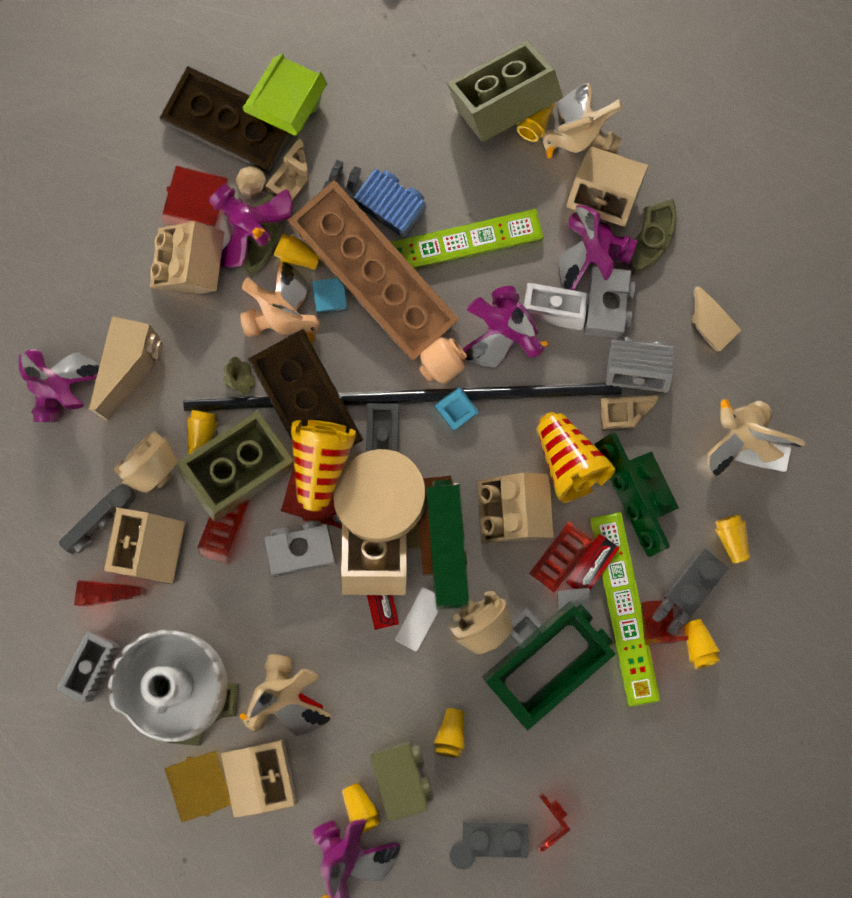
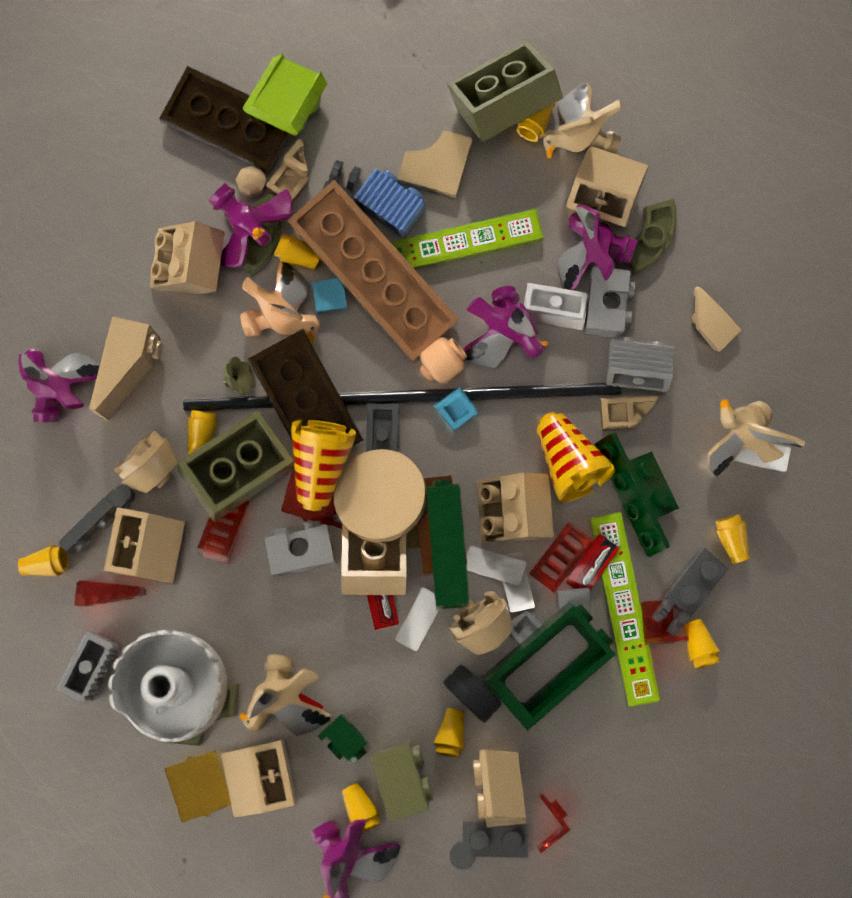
clear red piece [163,166,228,227] -> none
none -> yellow cone [18,545,69,576]
none -> dark green brick [317,714,369,765]
none -> tan tile [397,130,473,198]
none -> black tyre [443,664,502,722]
none -> white sticker [466,546,527,586]
none -> tan slope [473,750,526,827]
none -> white sticker [503,551,535,613]

